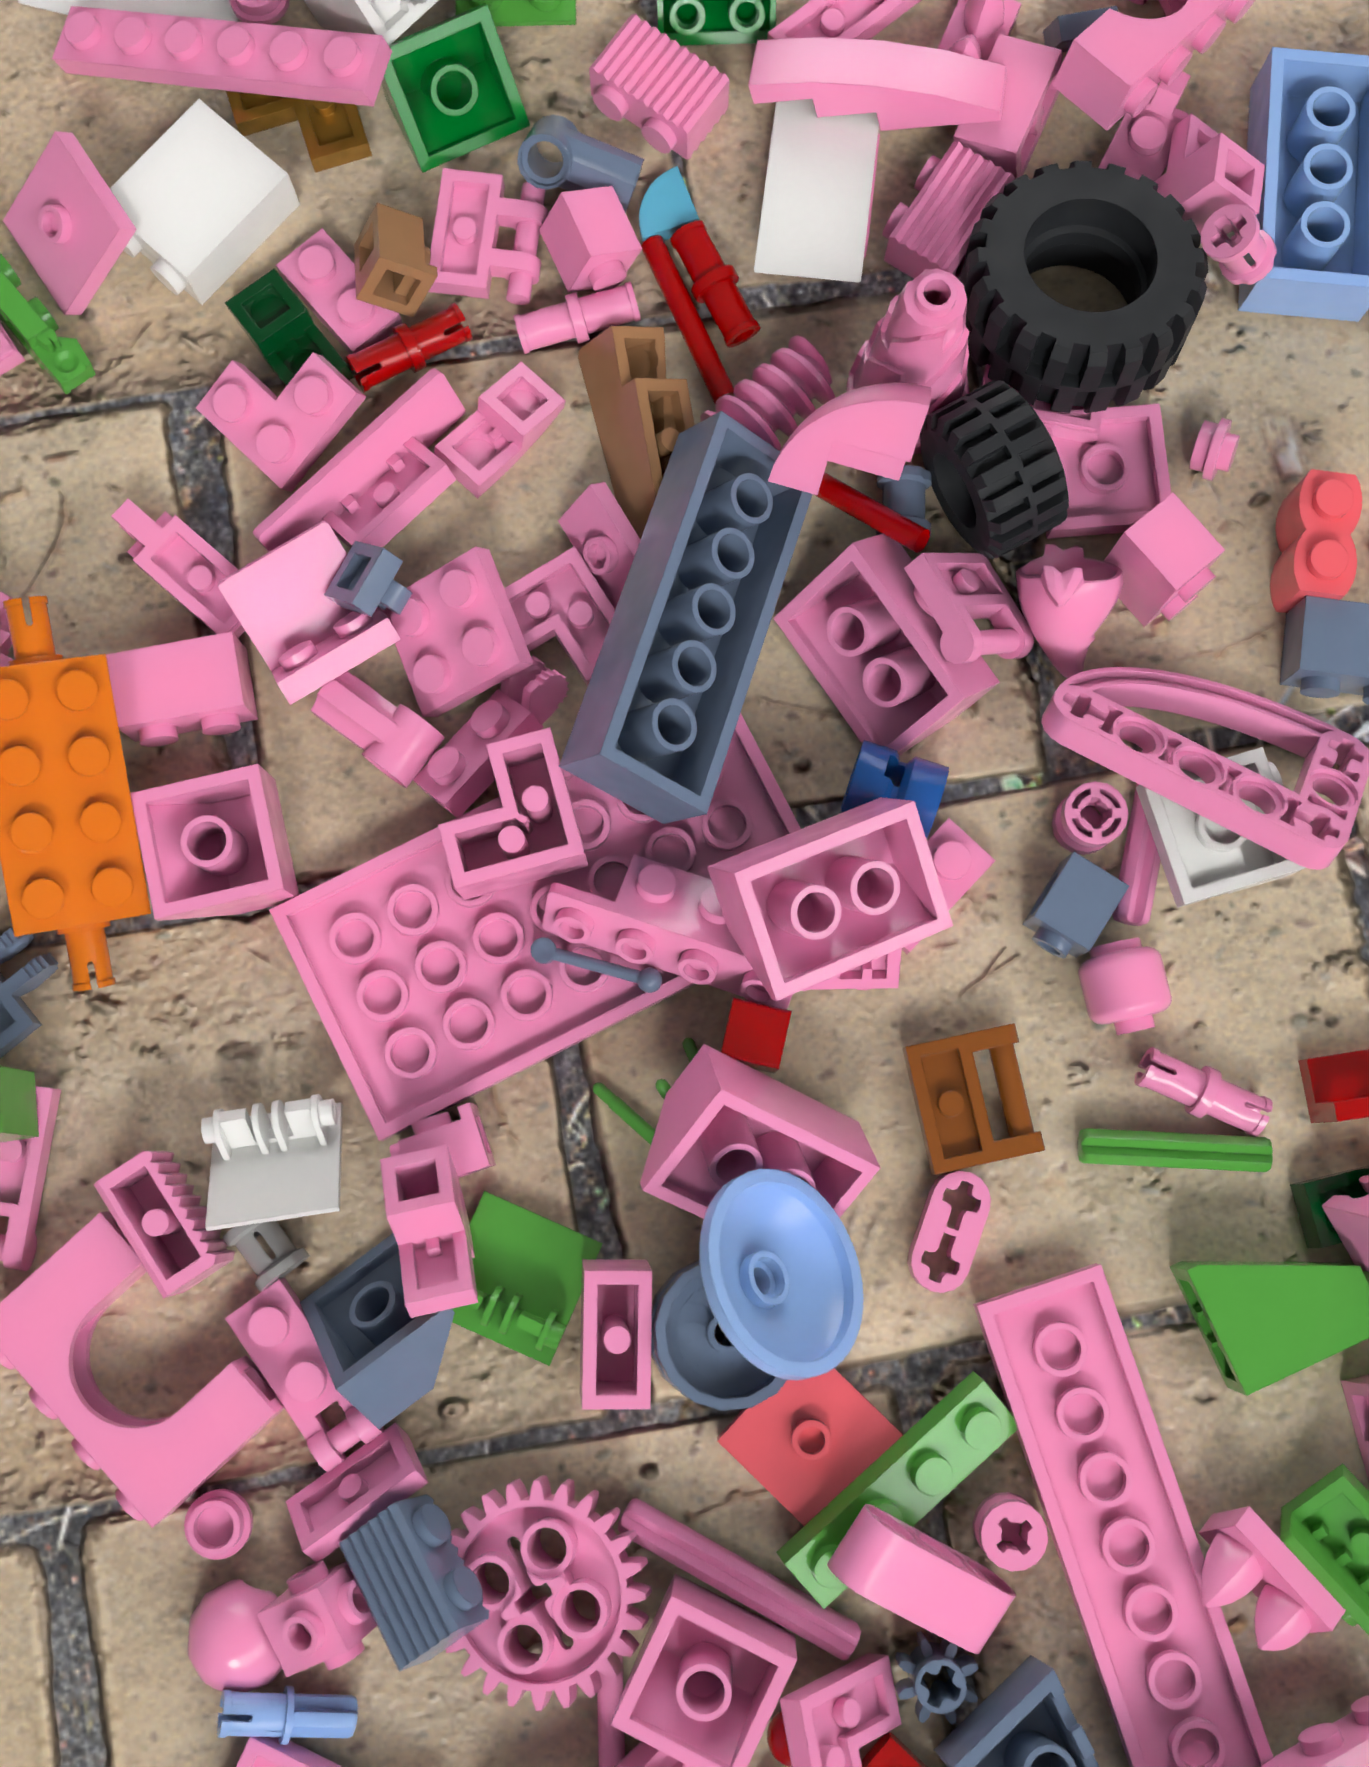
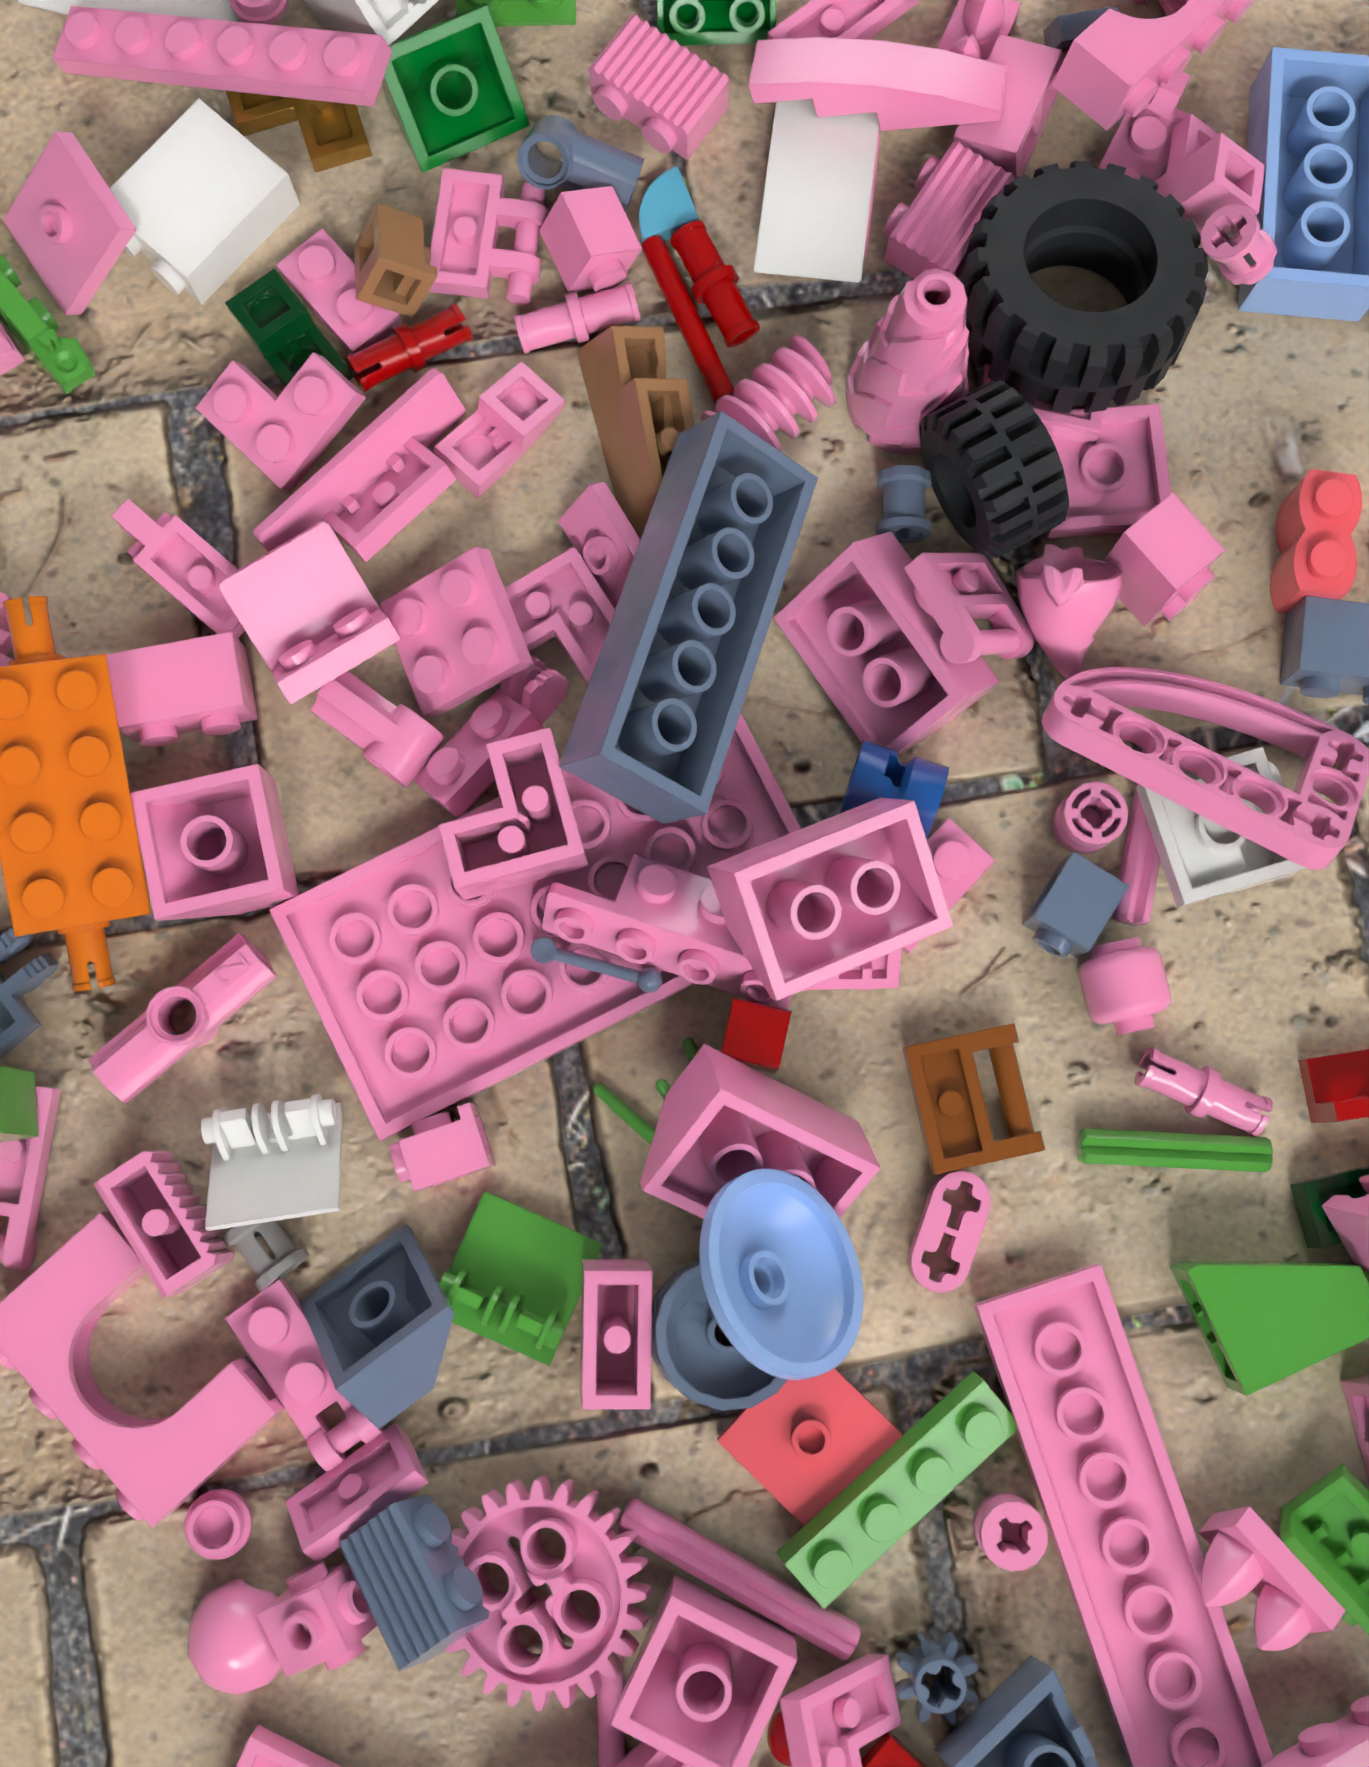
light blue axle [217,1686,358,1745] -> none
sand blue tile [324,541,412,617] -> none
bright pink brick [380,1144,478,1318] -> none
bright pink brick [768,382,931,495] -> none
red bar [813,472,930,553] -> none
bright pink beam [827,1504,1016,1654] -> none
bright pink plate [1189,418,1240,481] -> none
none -> bright pink piece [88,933,278,1103]

